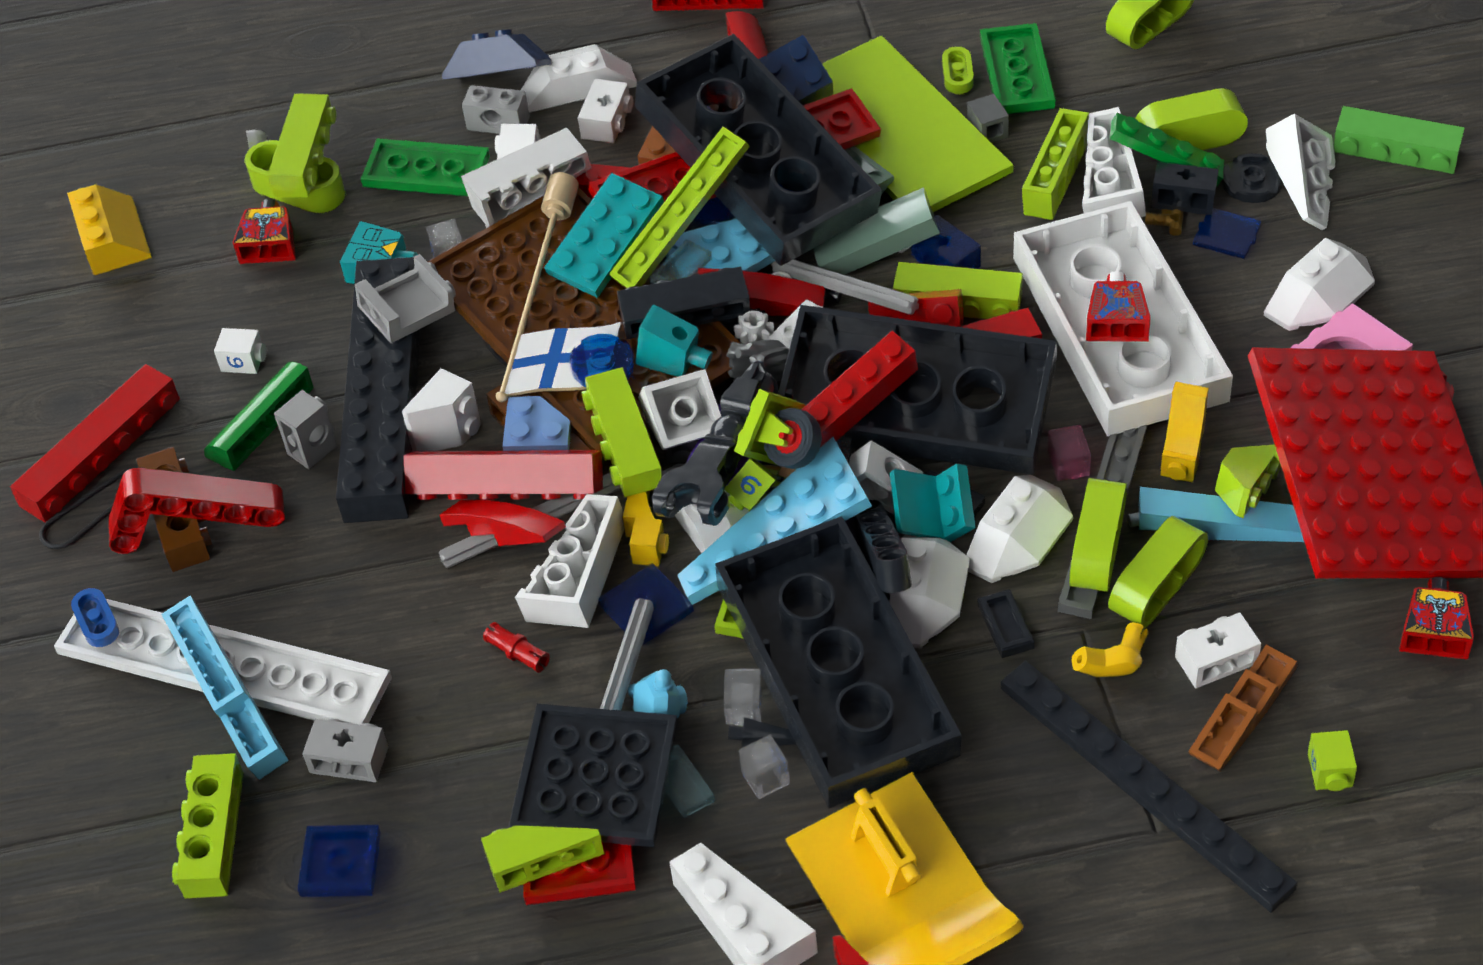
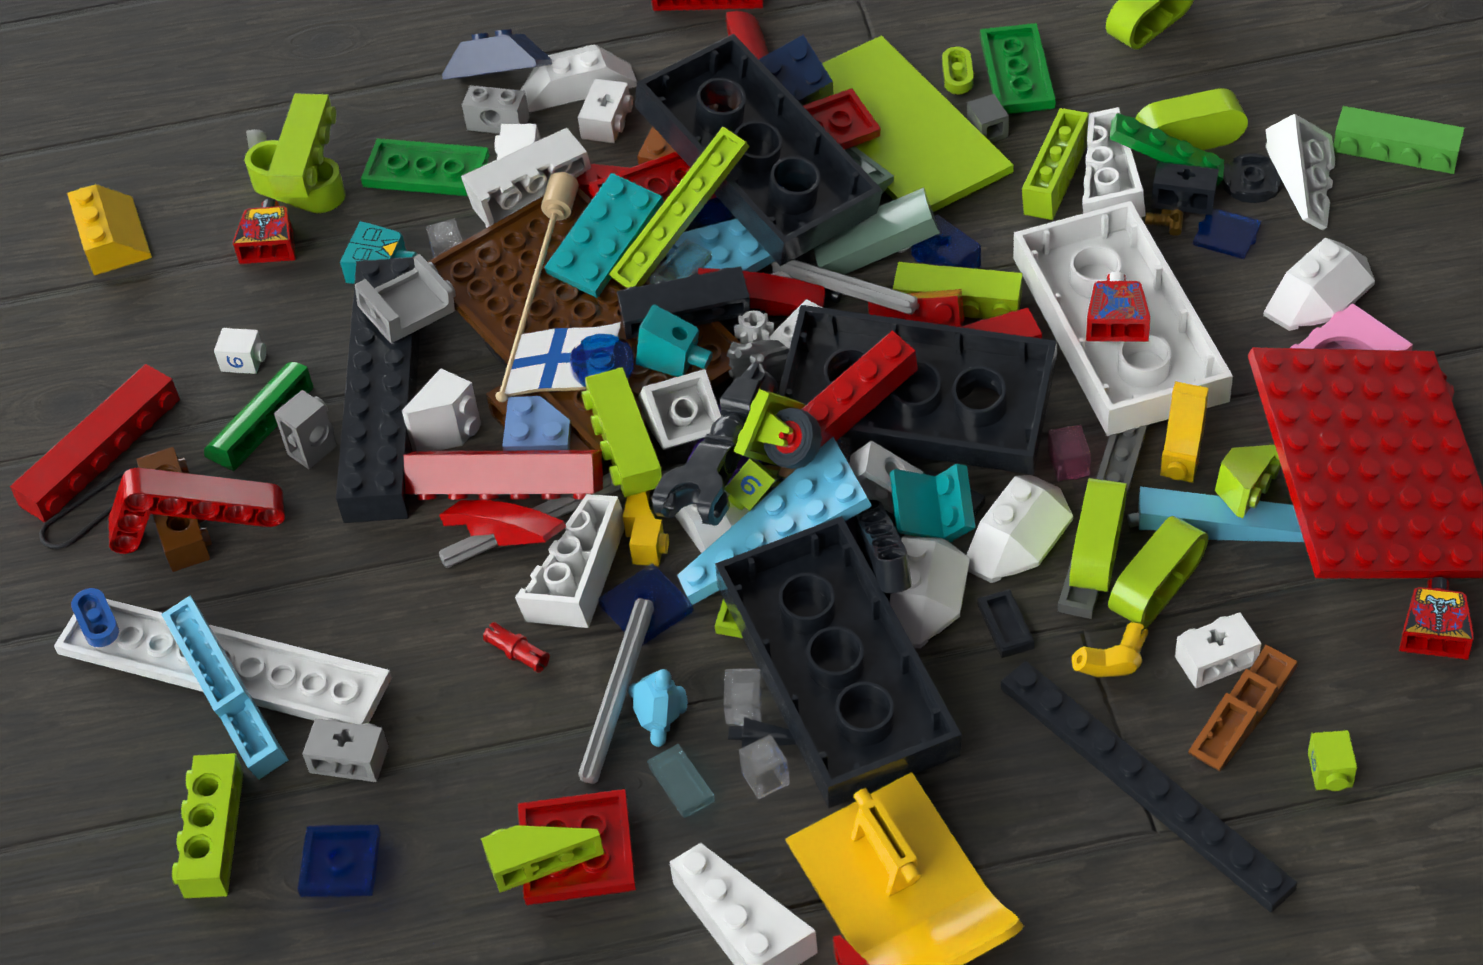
black plate [509,704,678,847] -> none

